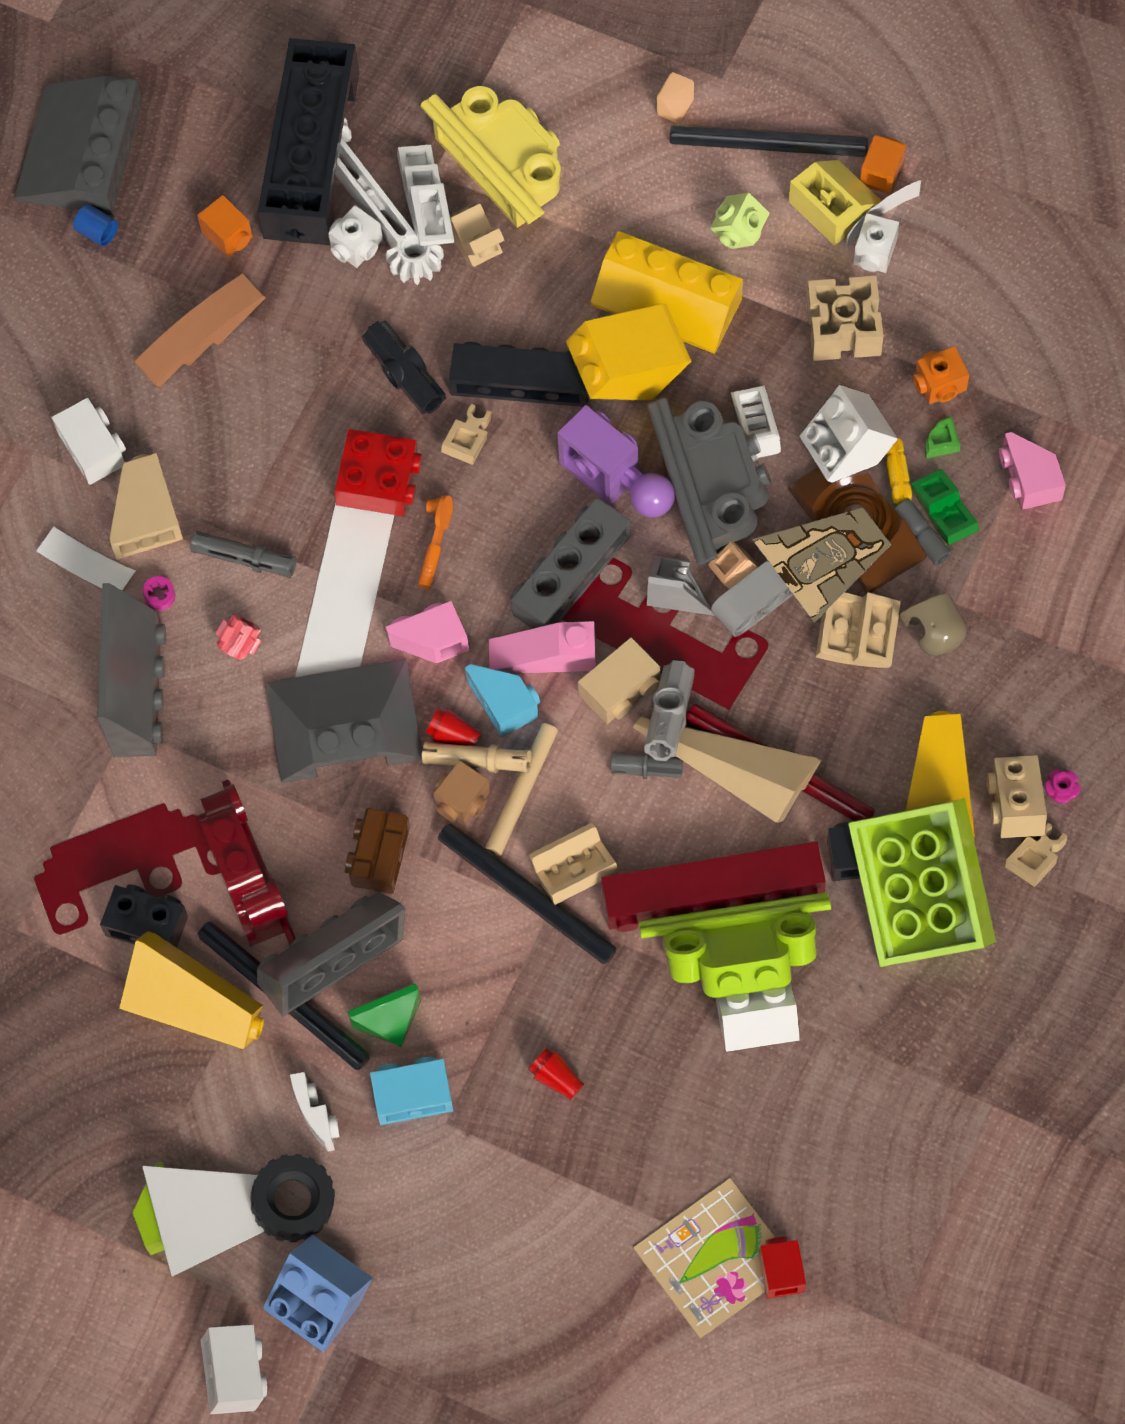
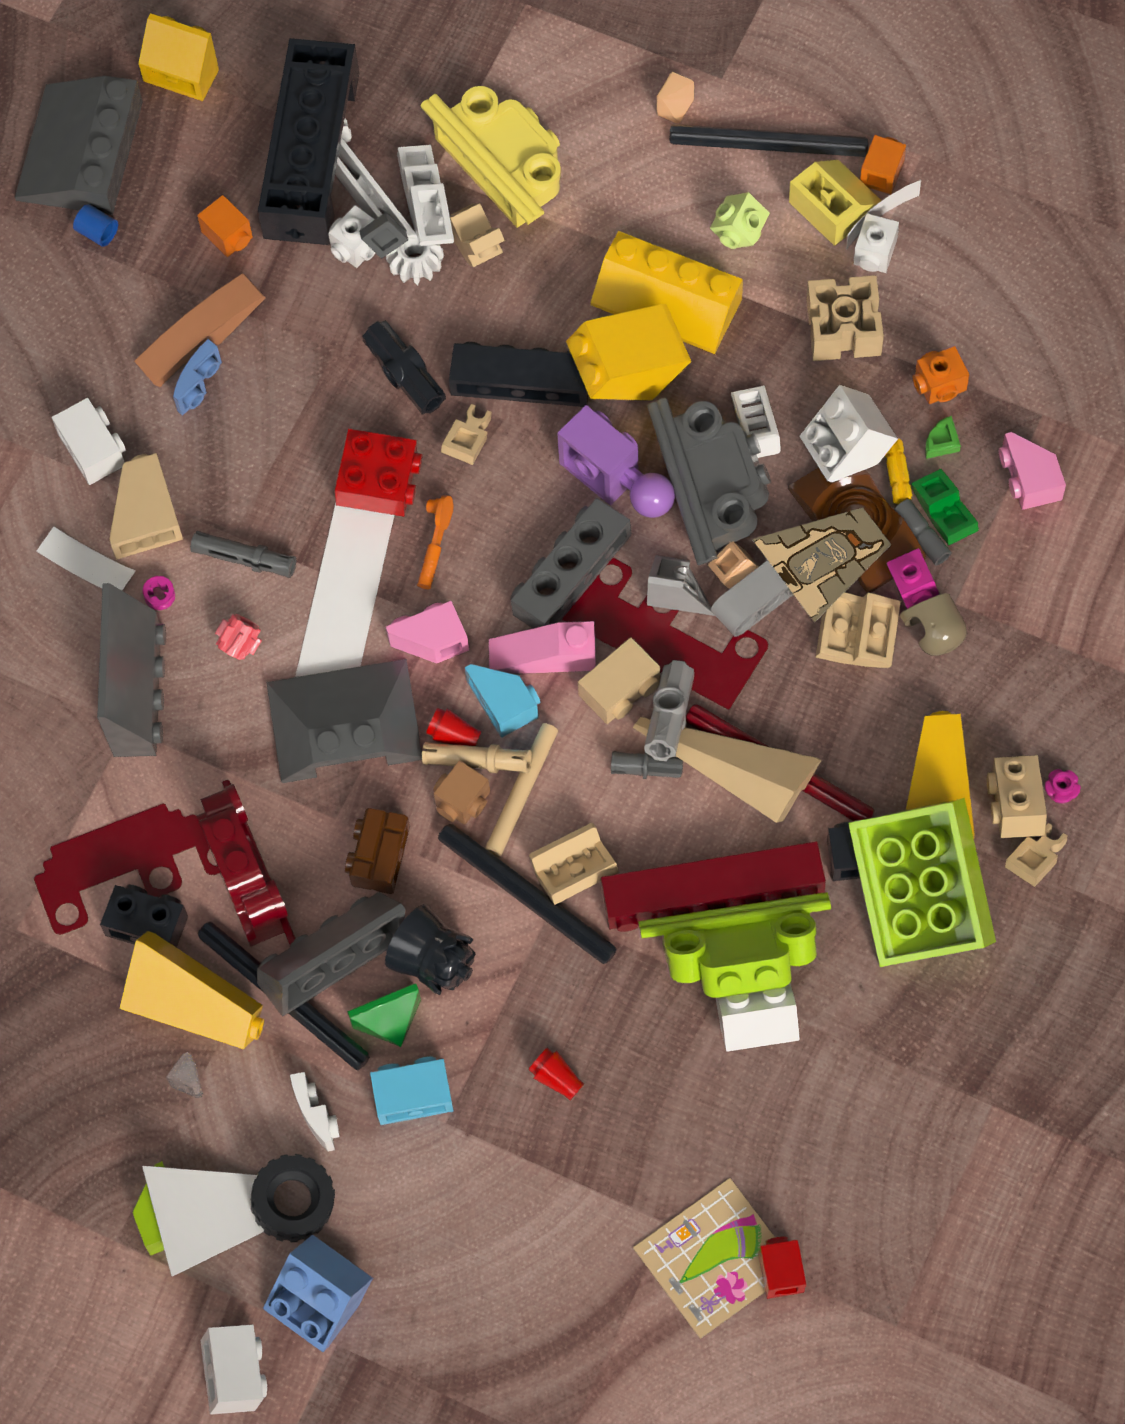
none -> yellow slope [139,13,219,101]
none -> clear slope [166,1052,203,1098]
none -> medium blue slope [173,339,222,415]
none -> dark grey plate [359,212,408,259]
none -> black hat [385,904,476,995]
none -> dark pink brick [887,548,940,609]

